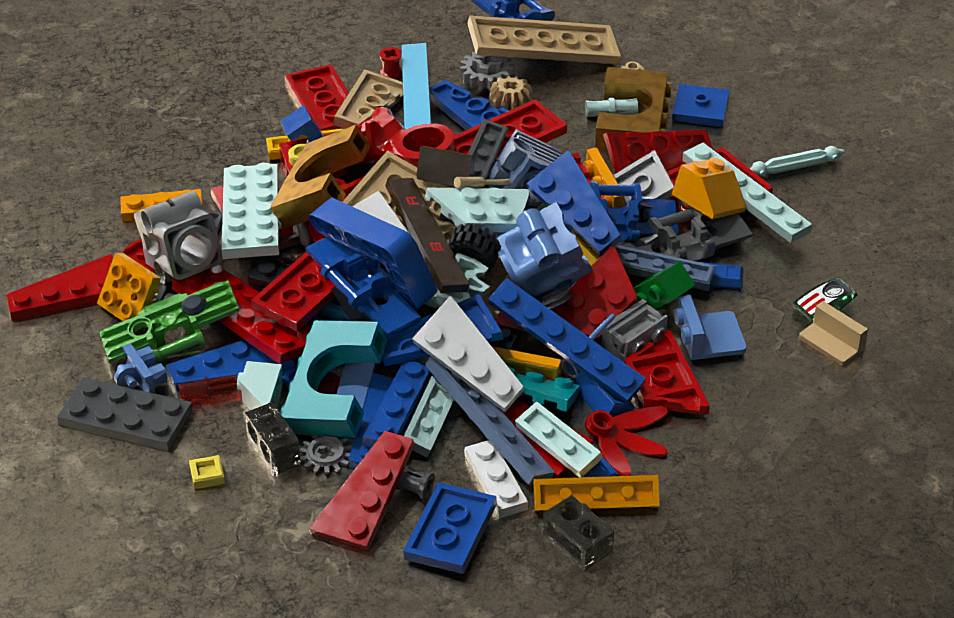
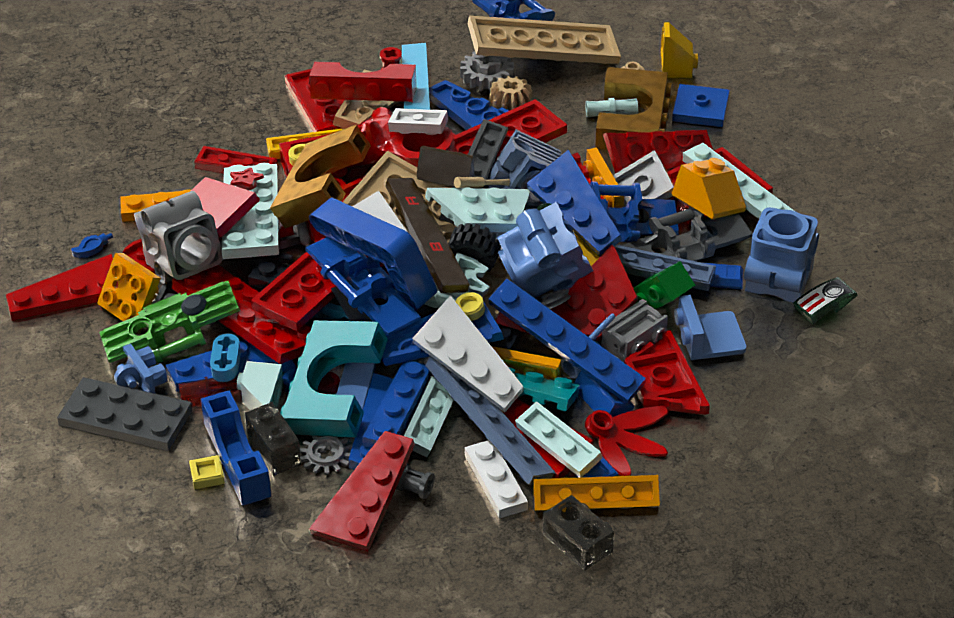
blue hinge [280,105,324,144] -> none
blue plate [403,482,497,574] -> none
light aqua wheel [750,146,844,177] -> none
tan panel [799,301,868,366] -> none
none -> blue piece [71,233,113,258]
none -> tile [191,177,260,237]
none -> red tile [194,146,278,174]
none -> blue arch [201,390,271,506]
none -> dark azure beam [210,334,241,382]
none -> red plate [230,167,264,190]
none -> red arch [309,62,417,102]
none -> white plate [388,108,448,135]
none -> light yellow tile [455,292,485,321]
none -> yellow slope [661,22,698,78]
none -> medium blue piece [744,207,819,304]

